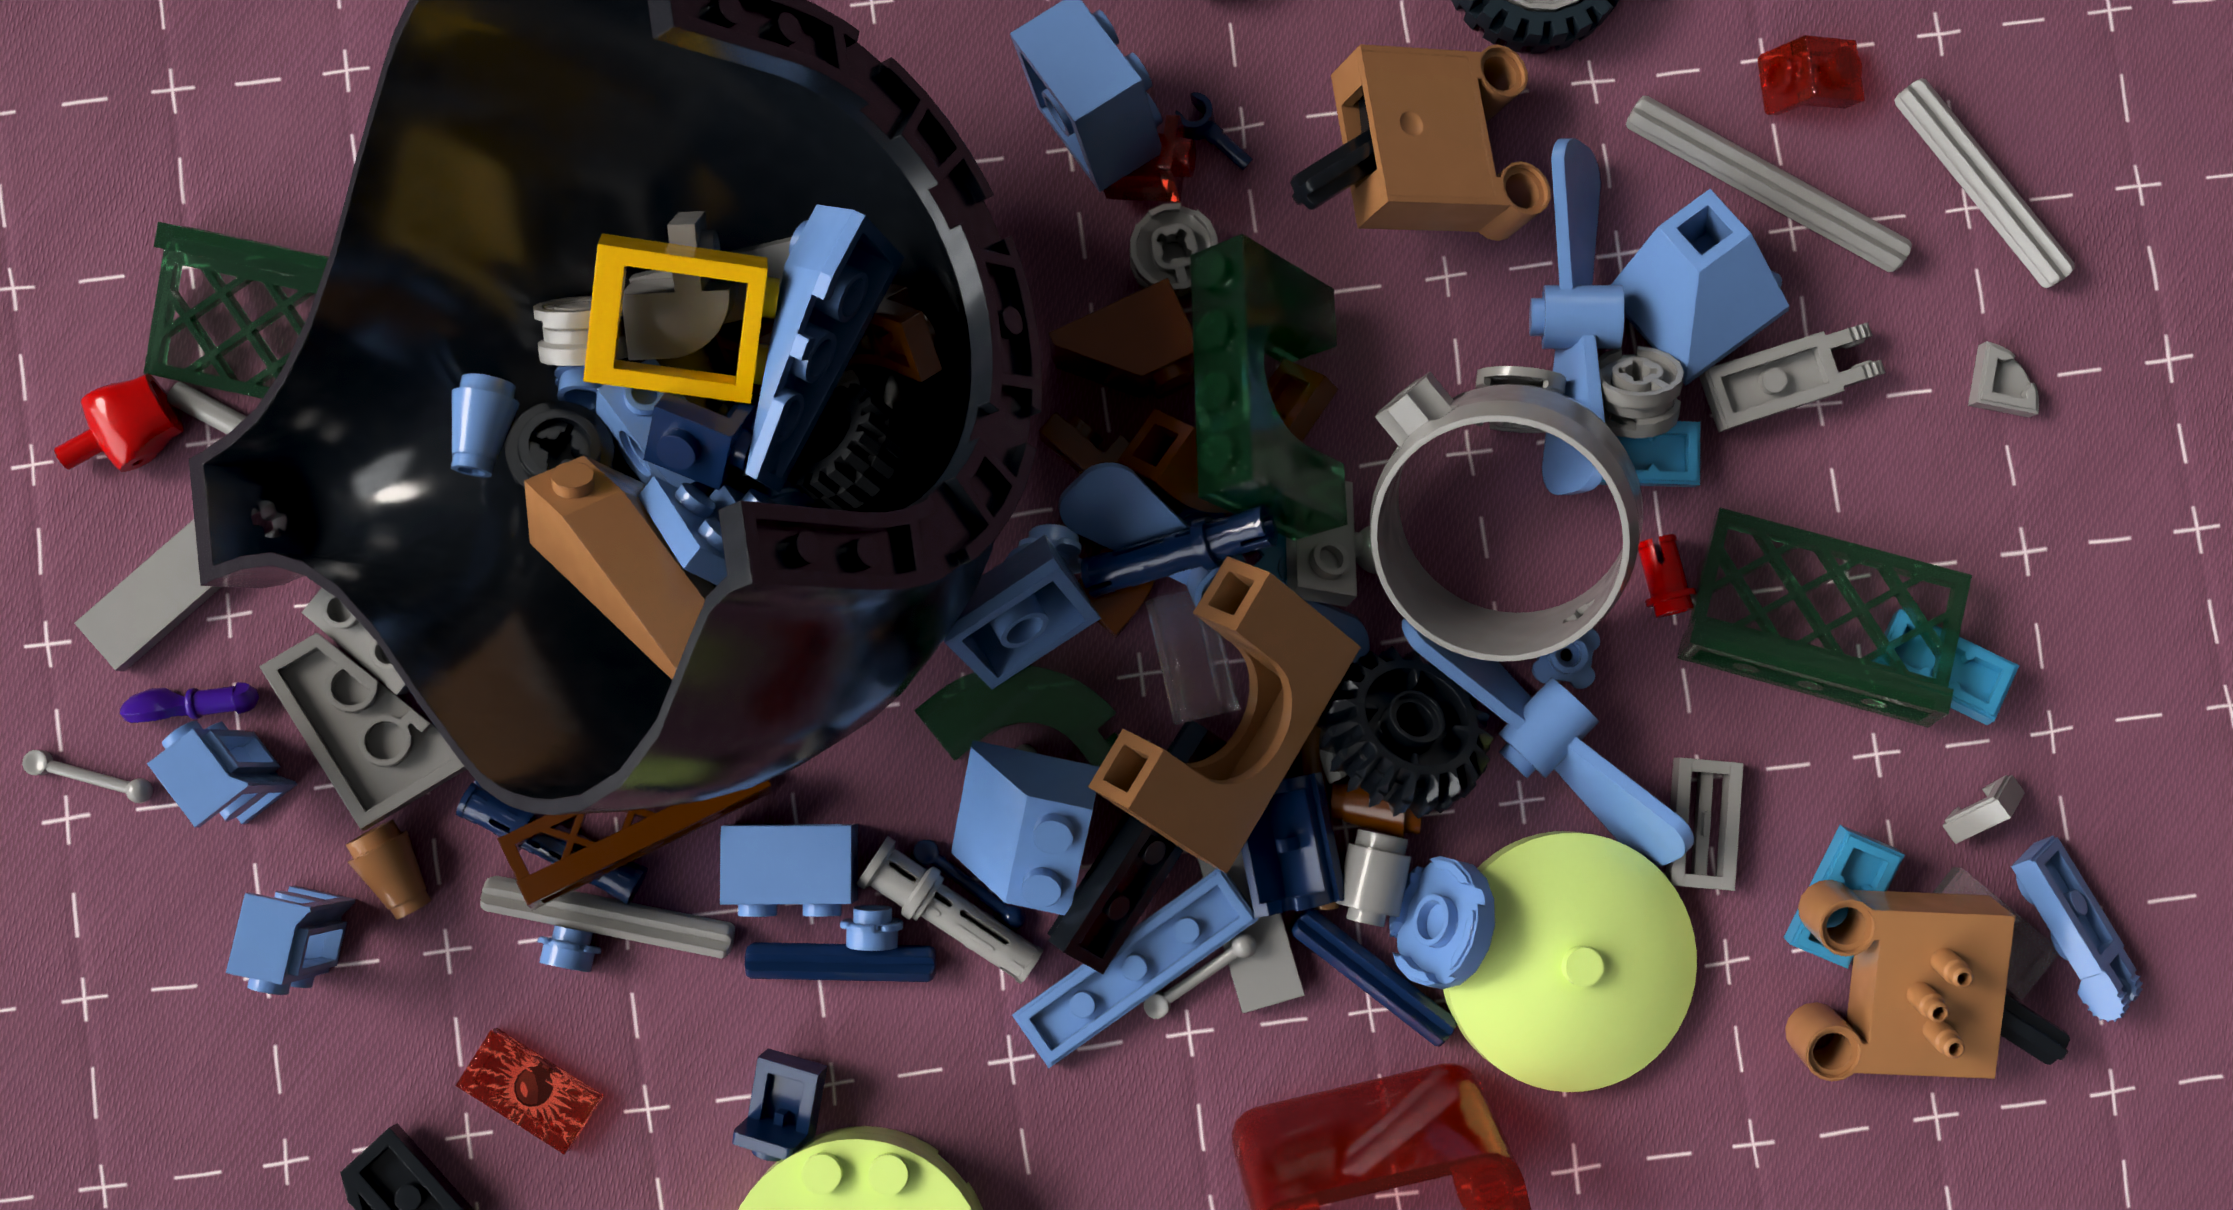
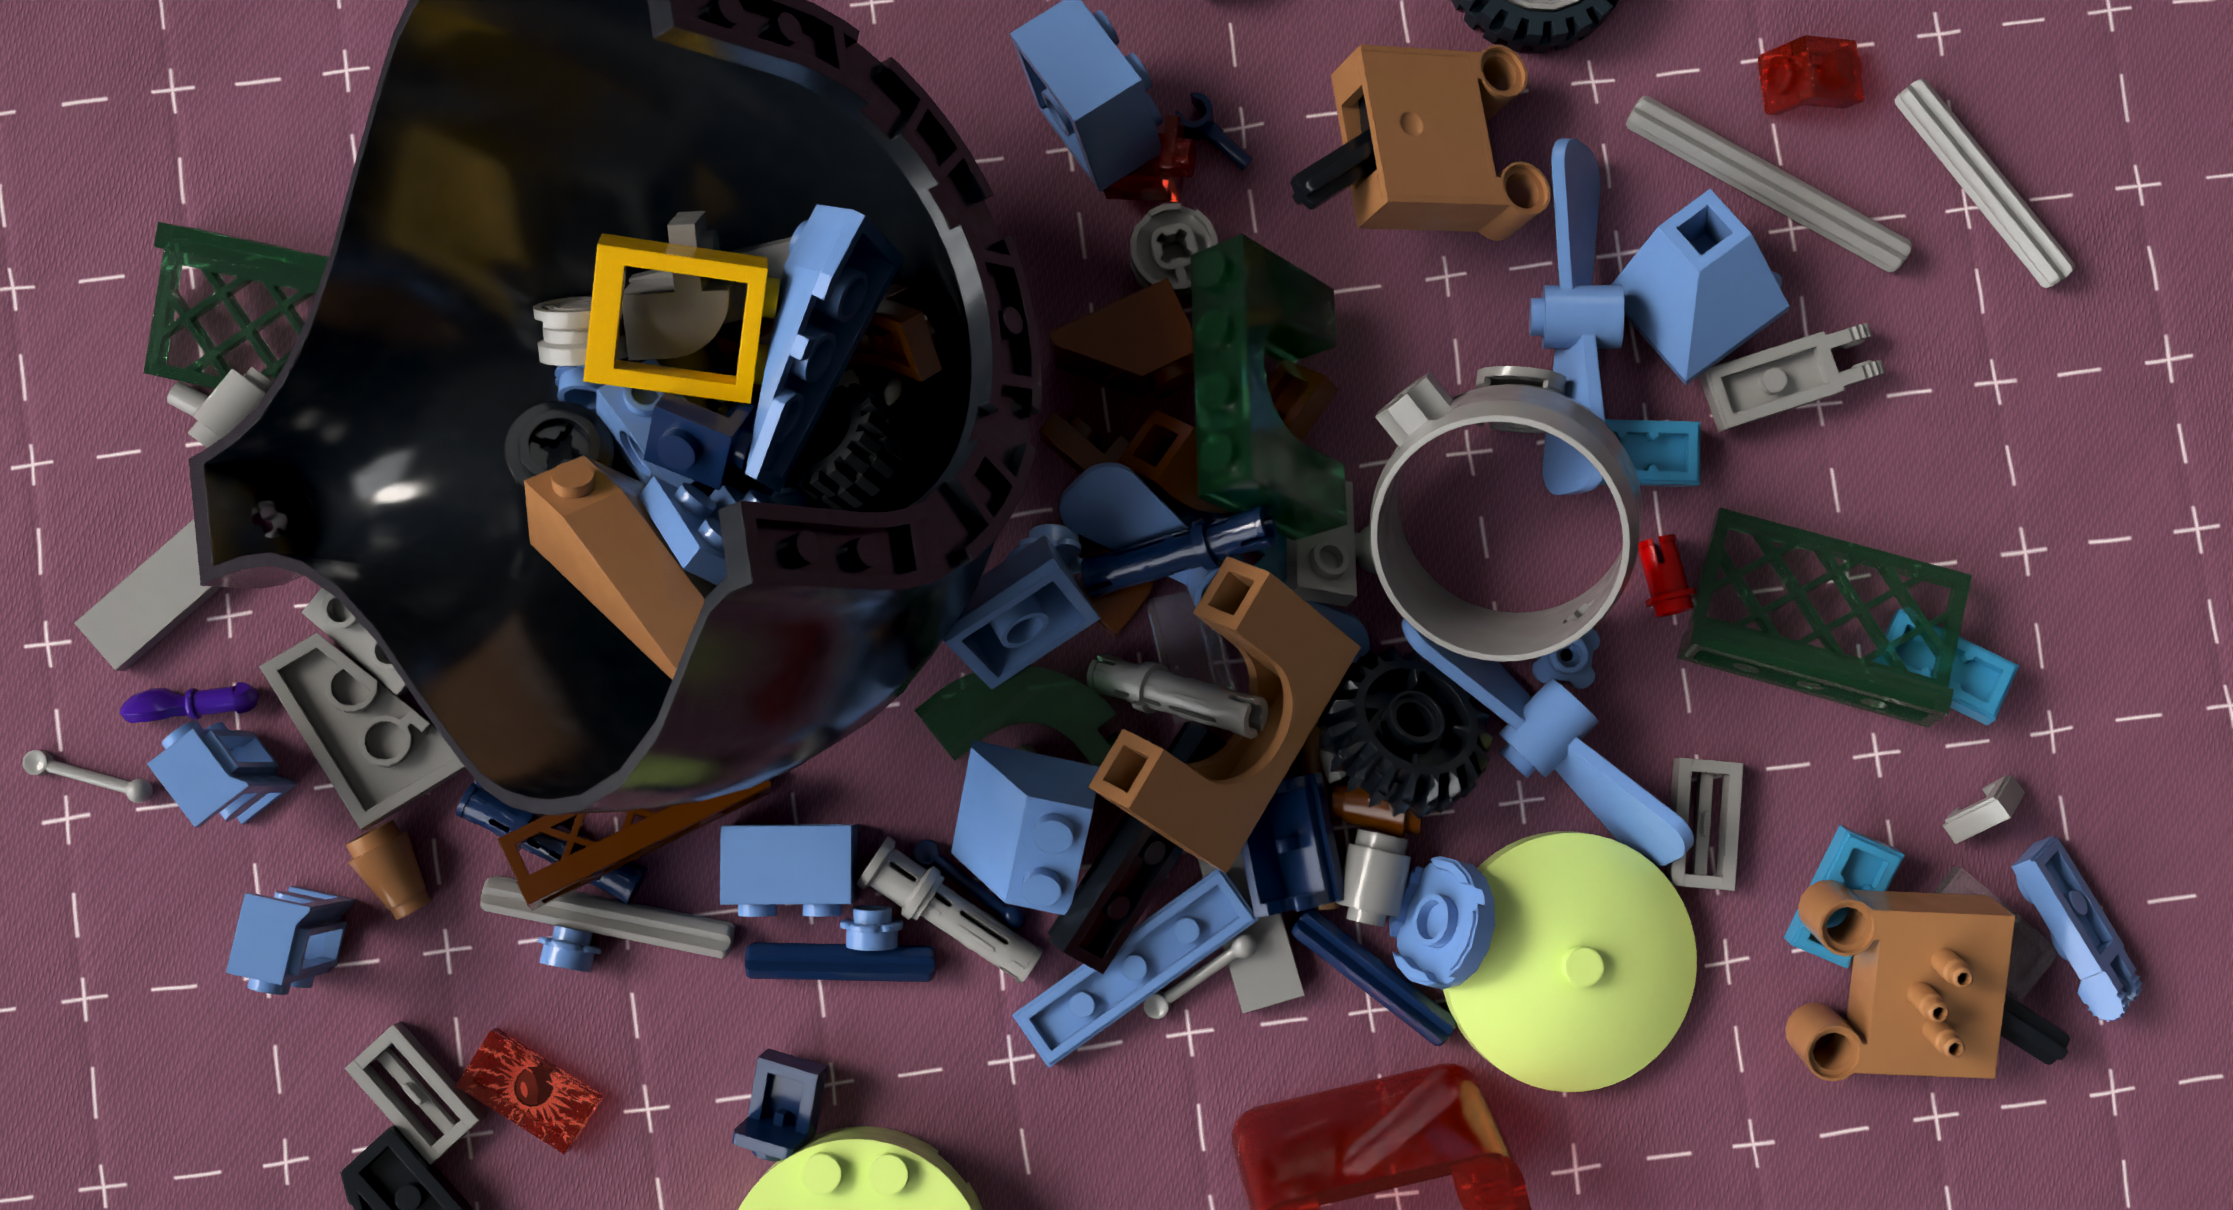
red piece [54,373,184,472] -> none
medium blue cone [451,373,520,477] -> none
light grey wheel [1598,346,1684,439] -> none
light grey tile [1968,341,2039,418] -> none
none -> light grey brick [187,366,273,448]
none -> light grey tile [344,1022,486,1165]
none -> light grey pin [1087,653,1268,739]

